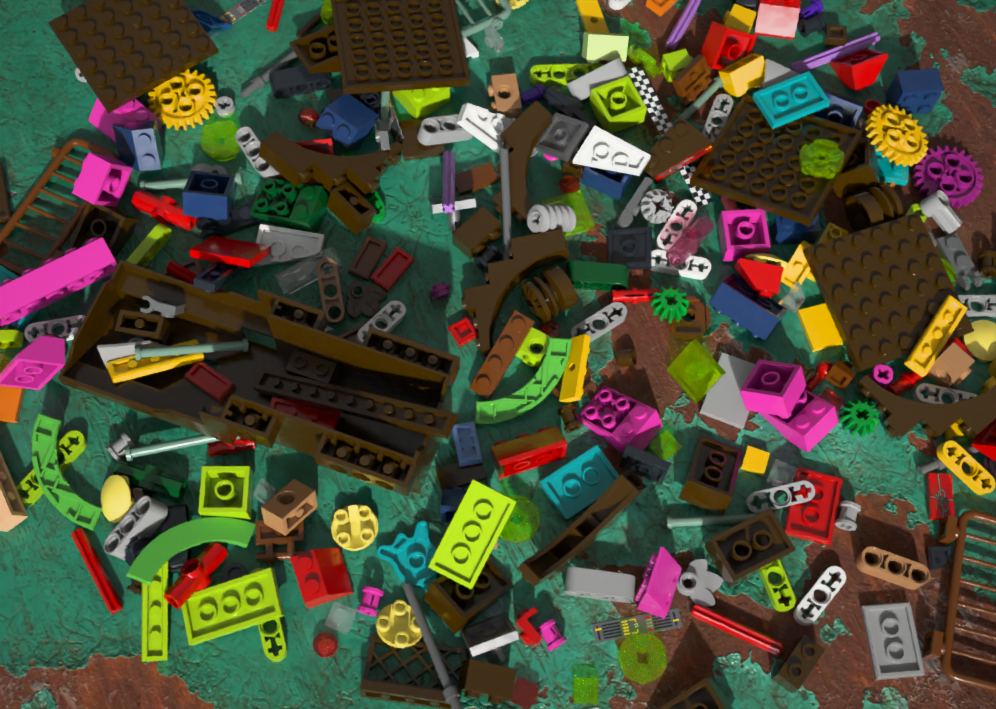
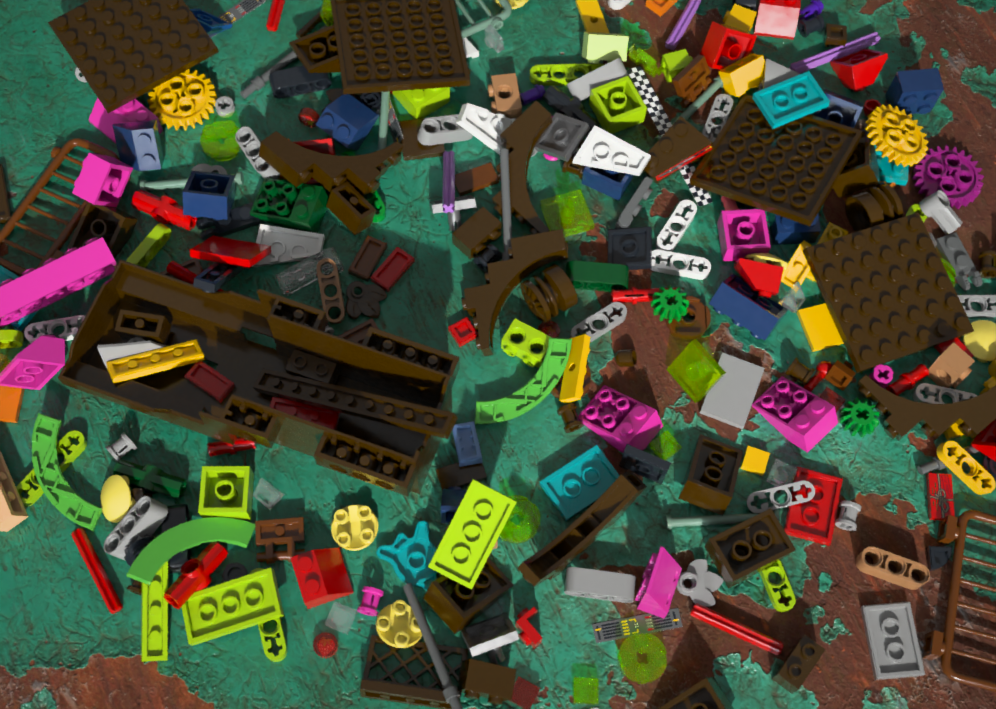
sand green bar [125,434,241,461] -> none
sand green bar [134,338,248,361] -> none
dark grey plate [140,295,185,318] -> none
medium nougat brick [261,479,318,536] -> none
white beam [356,301,406,344] -> none
dark grey plate [374,118,391,150] -> none
magenta plate [430,282,451,300] -> none
reddish brown plate [469,310,536,400] -> none
red slope [490,426,568,479] -> none
light grey piece [527,205,576,233] -> none
dark pink bush [536,619,567,652] -> none
clear red tile [559,175,581,194] -> none
light grey gear [641,189,674,224] -> none
clear pink piece [666,216,714,267] -> none
dark pink brick [740,359,806,417] -> none
white beam [793,566,846,626] -> none
clear neon green plate [799,139,844,179] -> none
yellow tile [904,295,968,377] -> none

